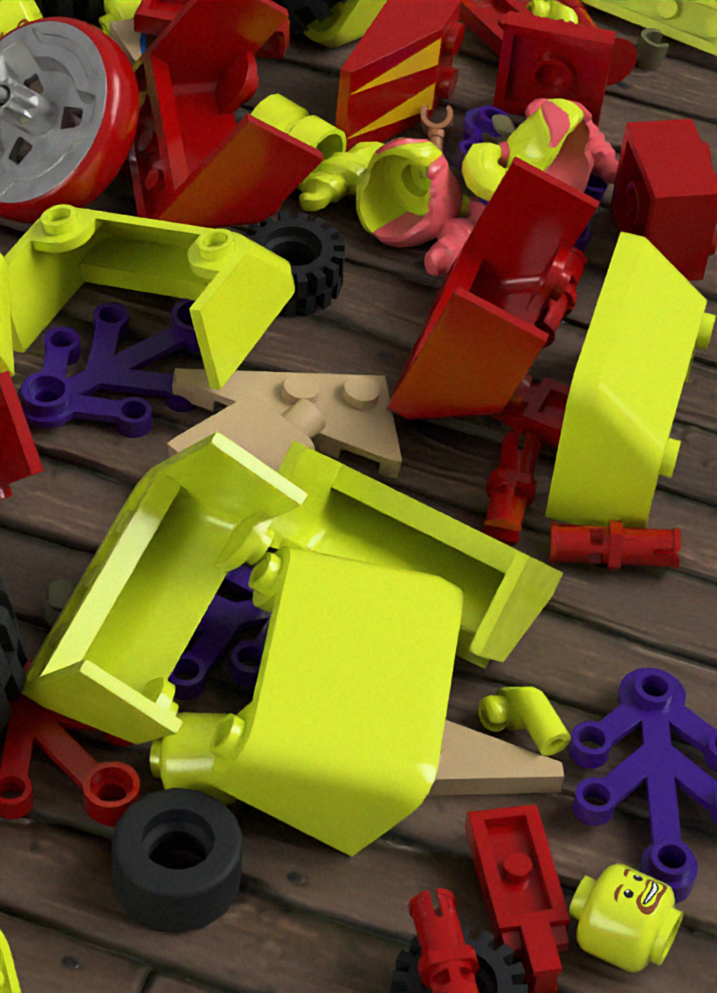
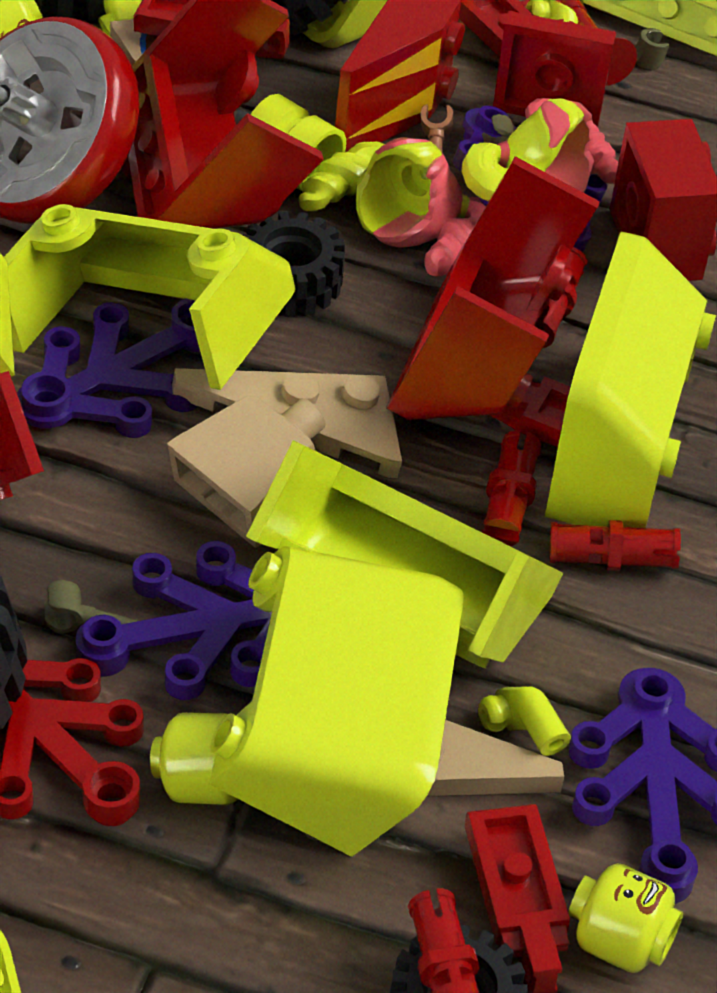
neon yellow windscreen [22,431,308,745] -> none
black tyre [111,788,244,932] -> none

